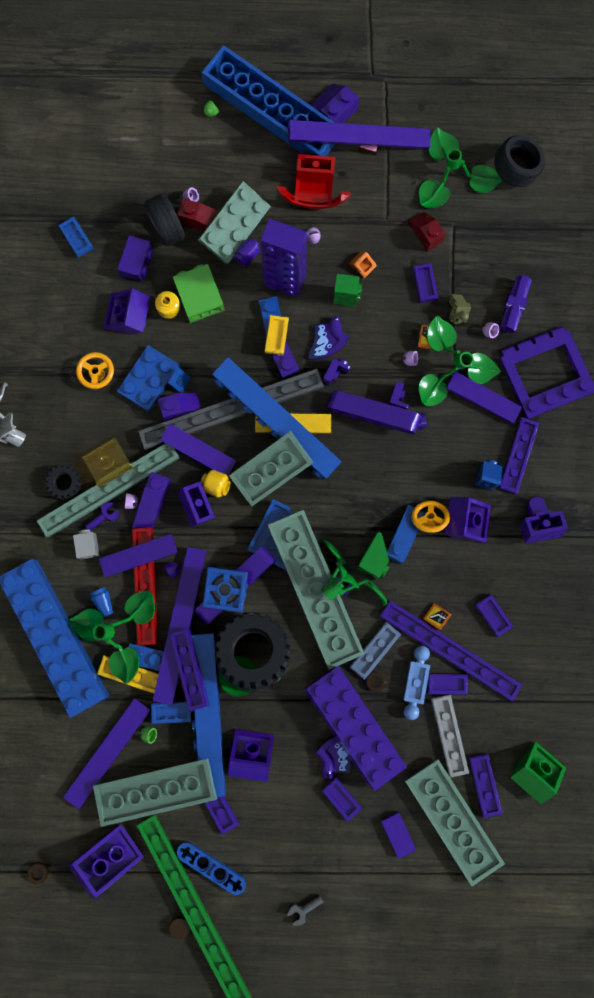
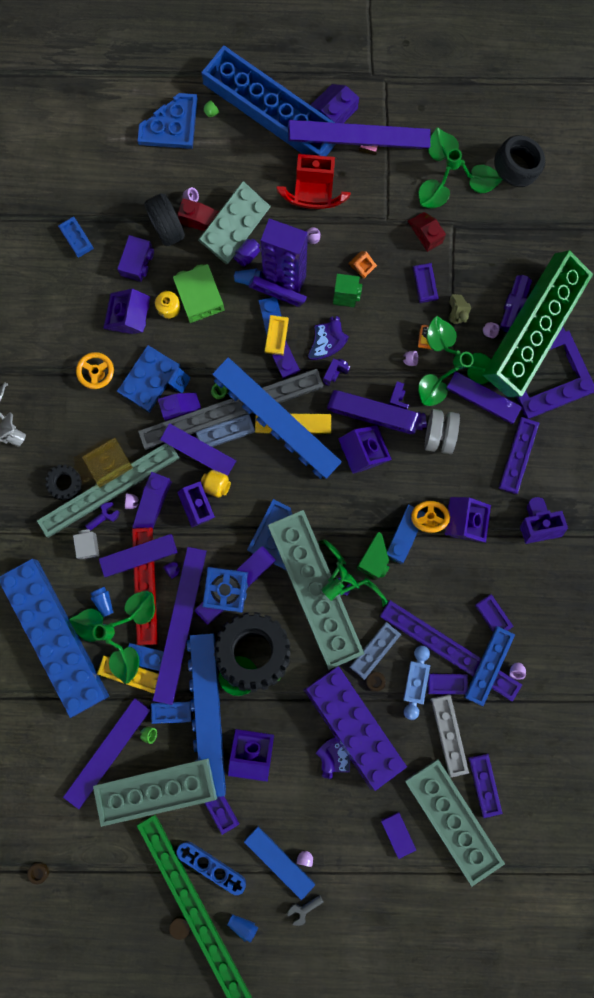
dark purple slope [67,824,144,898] -> none
dark purple tile [170,628,210,712] -> none
sand green plate [229,431,313,506] -> none
dark purple tile [321,777,362,822] -> none
slope [423,603,451,630] -> none
blue slope [474,460,502,491] -> none
green slope [510,742,566,804] -> none
none -> blue plate [137,93,198,149]
none -> sand blue tile [195,414,255,447]
none -> bright green hinge [211,384,227,399]
none -> blue cone [227,914,259,943]
none -> blue cone [234,268,263,285]
none -> blue tile [244,826,315,900]
none -> dark purple tile [248,276,307,307]
none -> lavender hinge [296,851,313,867]
none -> dark purple slope [339,425,392,474]
none -> light grey wheel [424,409,460,455]
none -> blue tile [464,626,515,706]
none -> green brick [482,250,593,397]
none -> lavender hinge [510,663,526,680]

